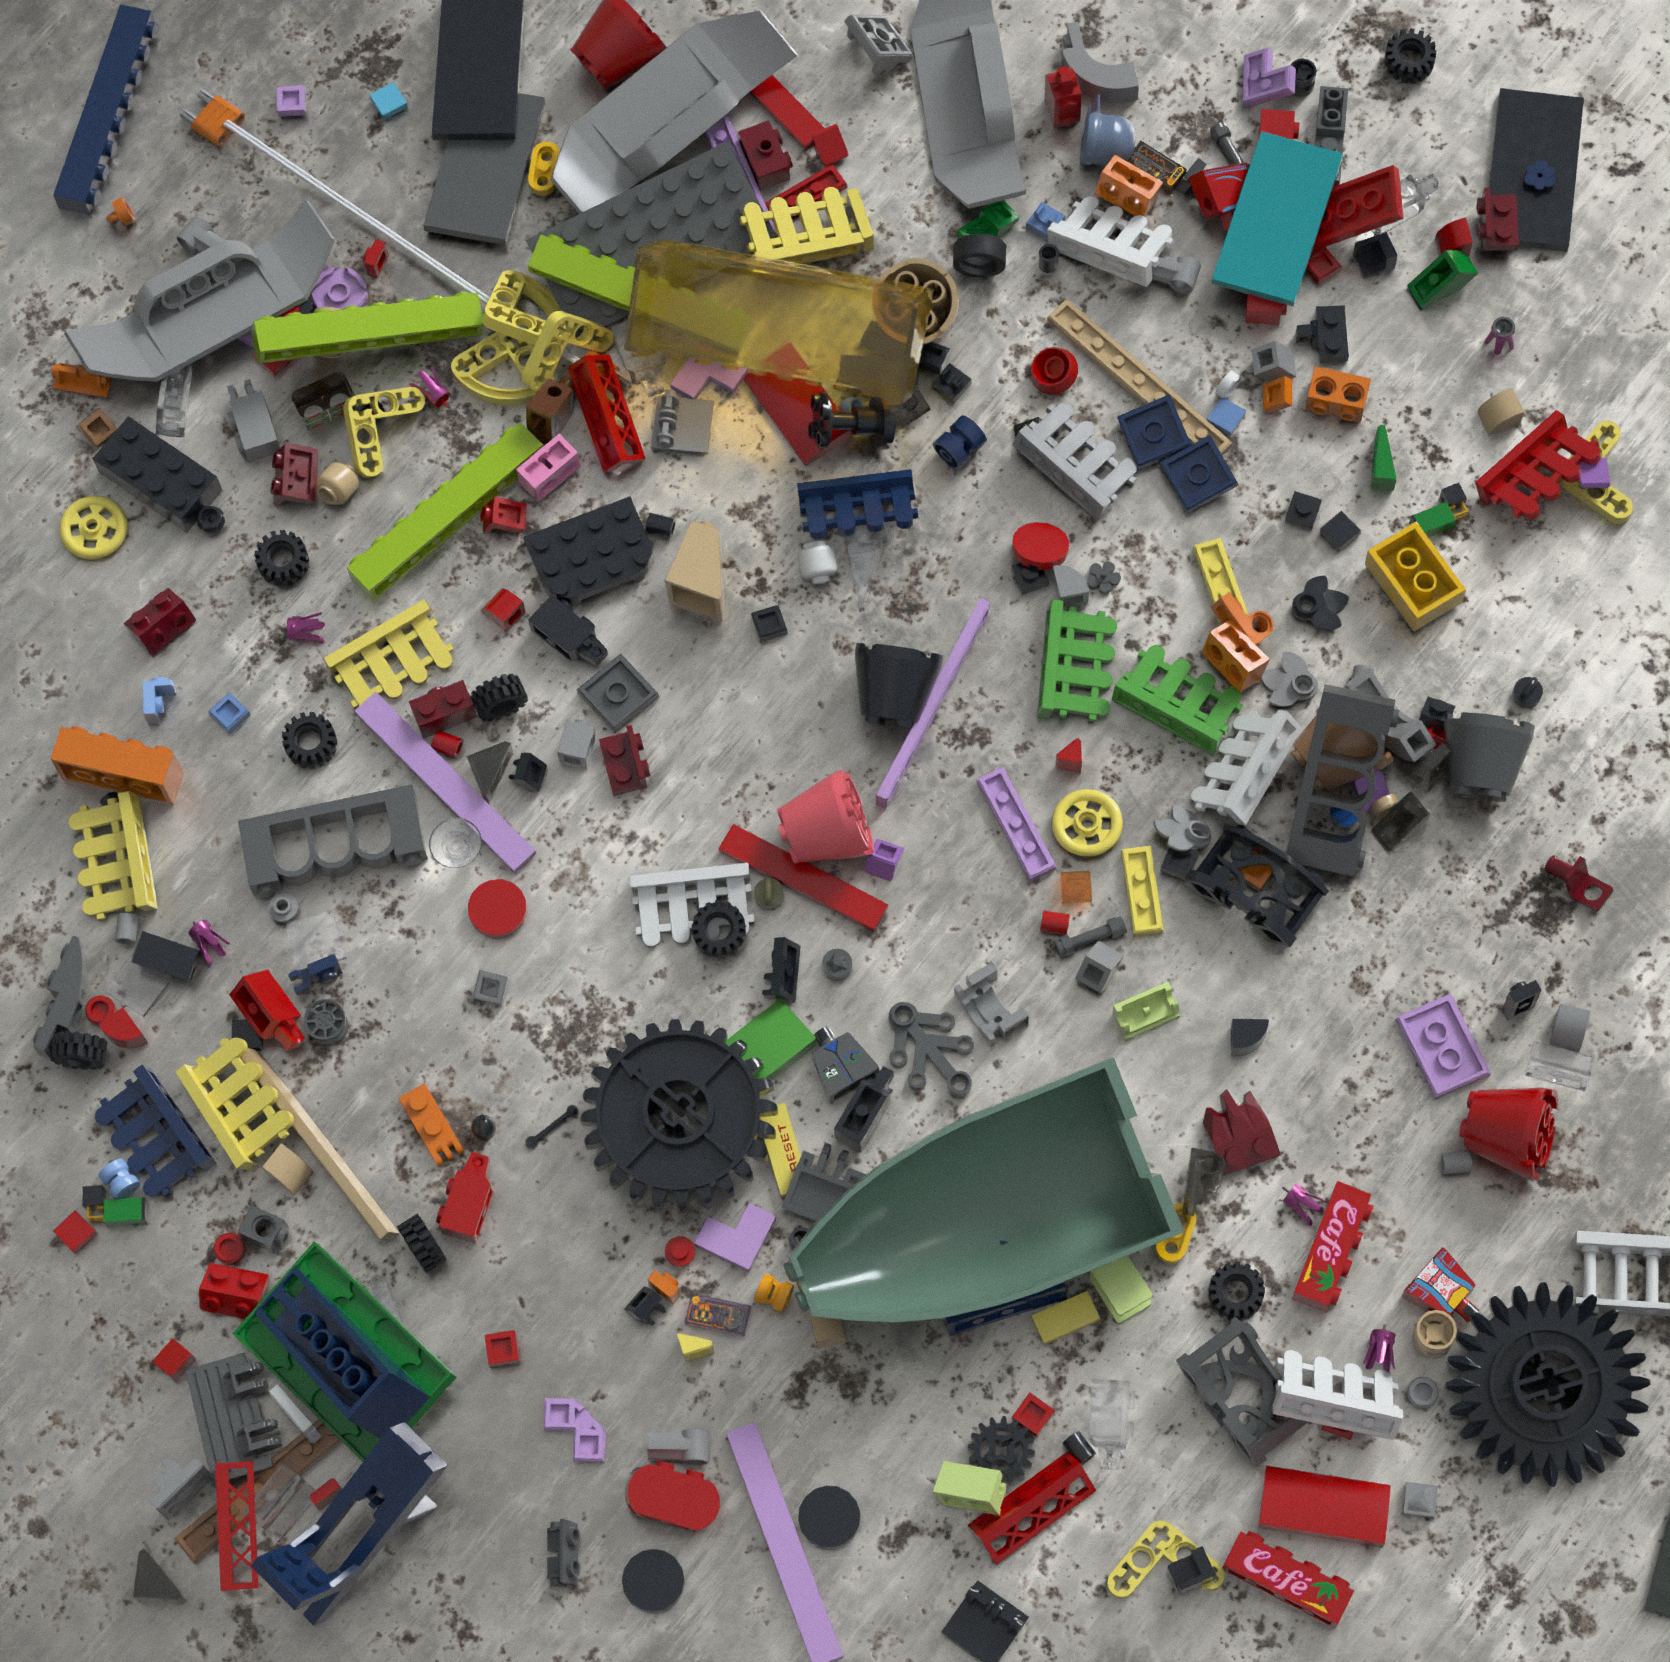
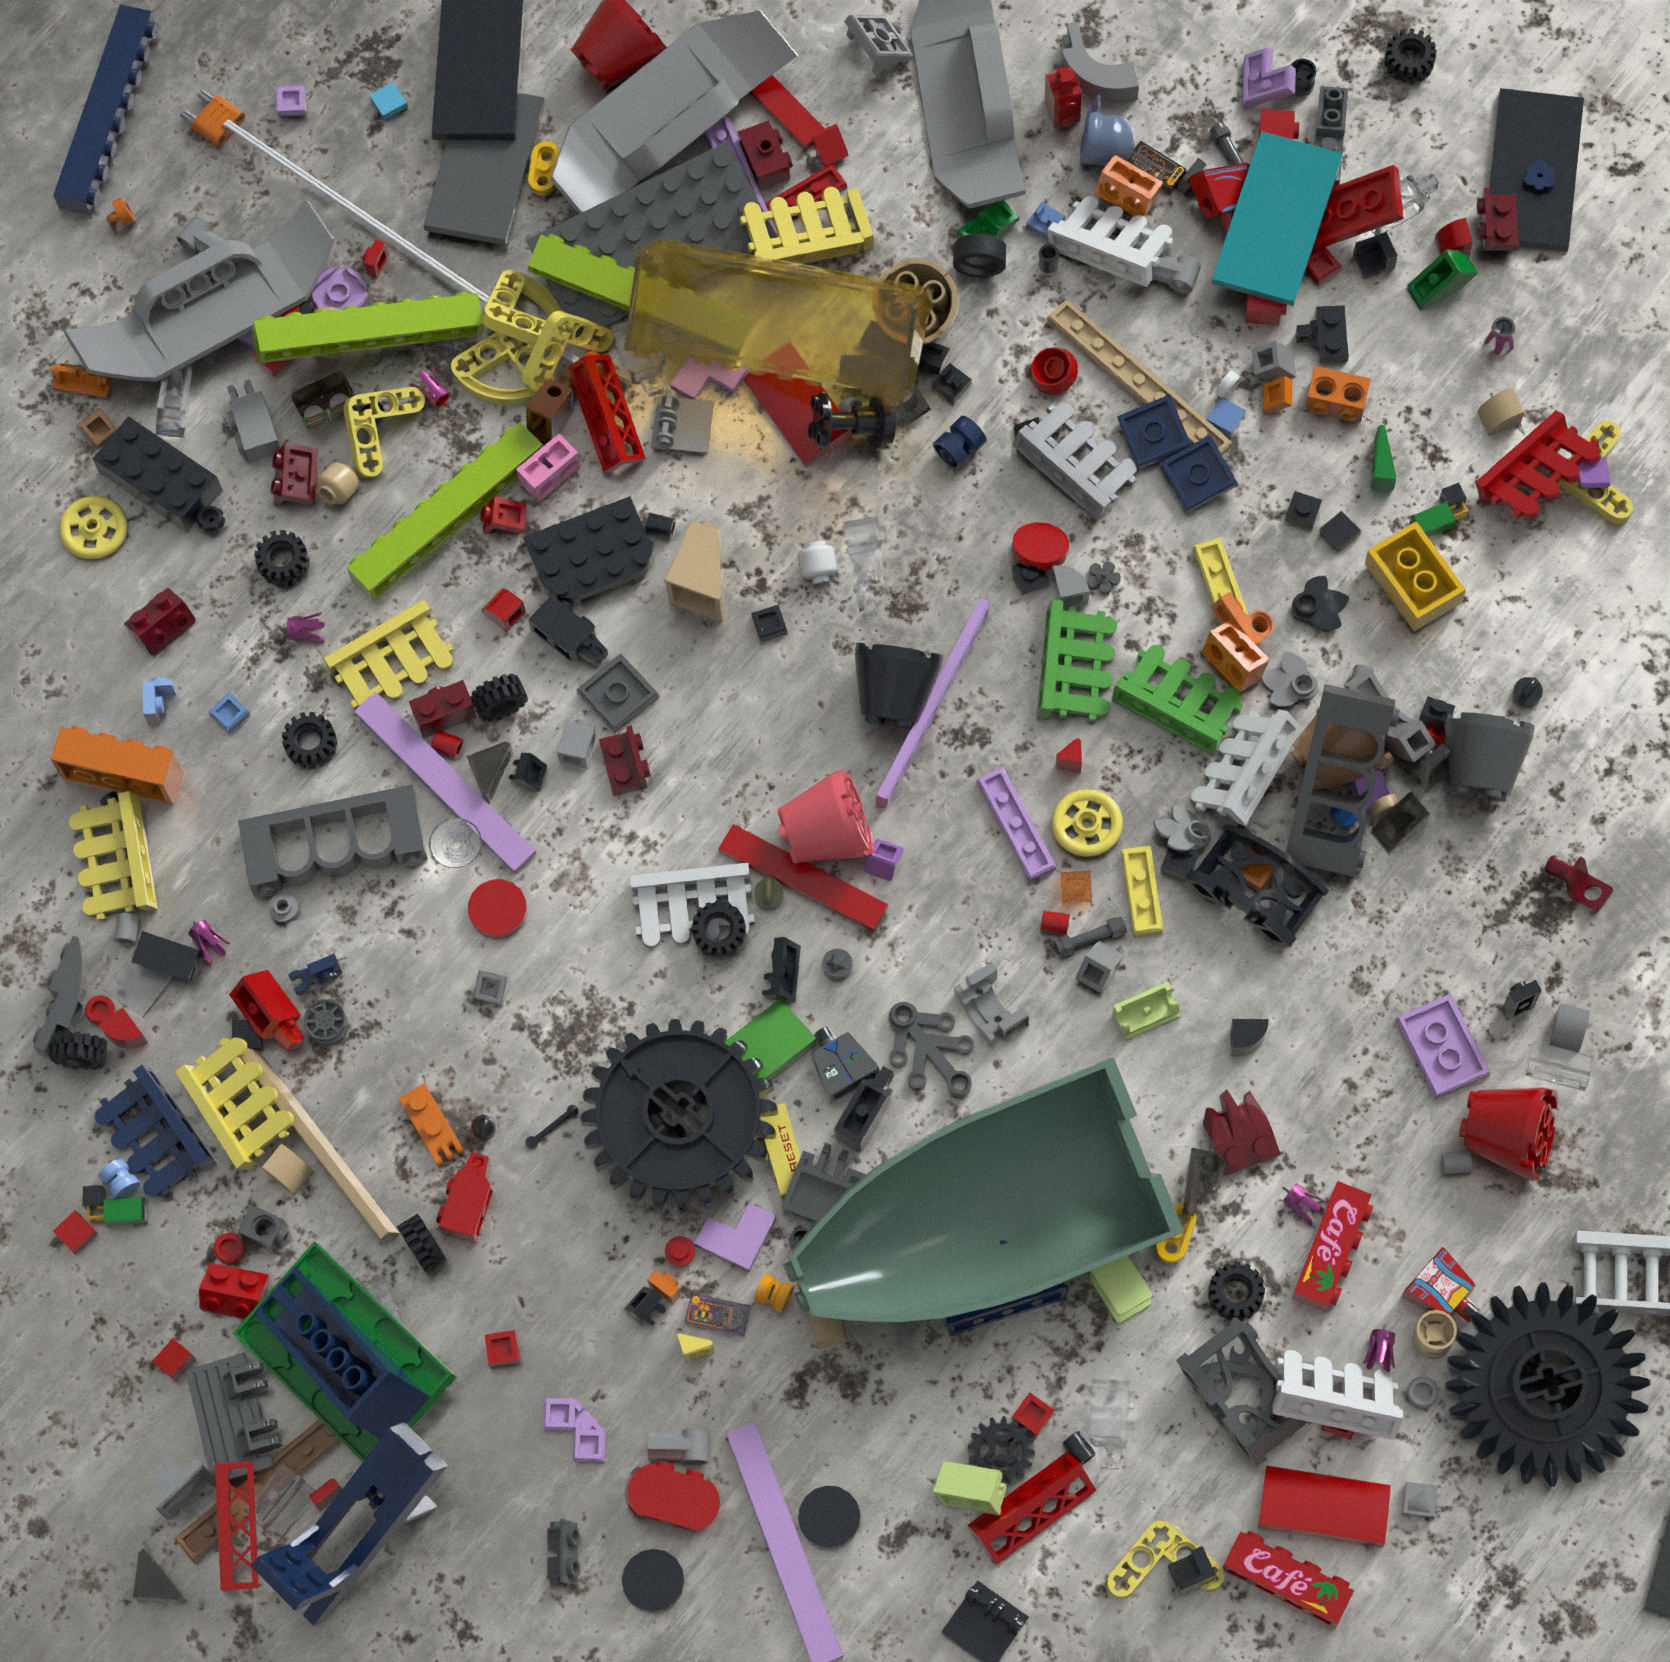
white tile [269,1384,322,1444] -> none
dark blue fence [797,469,919,539] -> none
light yellow tile [1031,1291,1100,1345] -> none

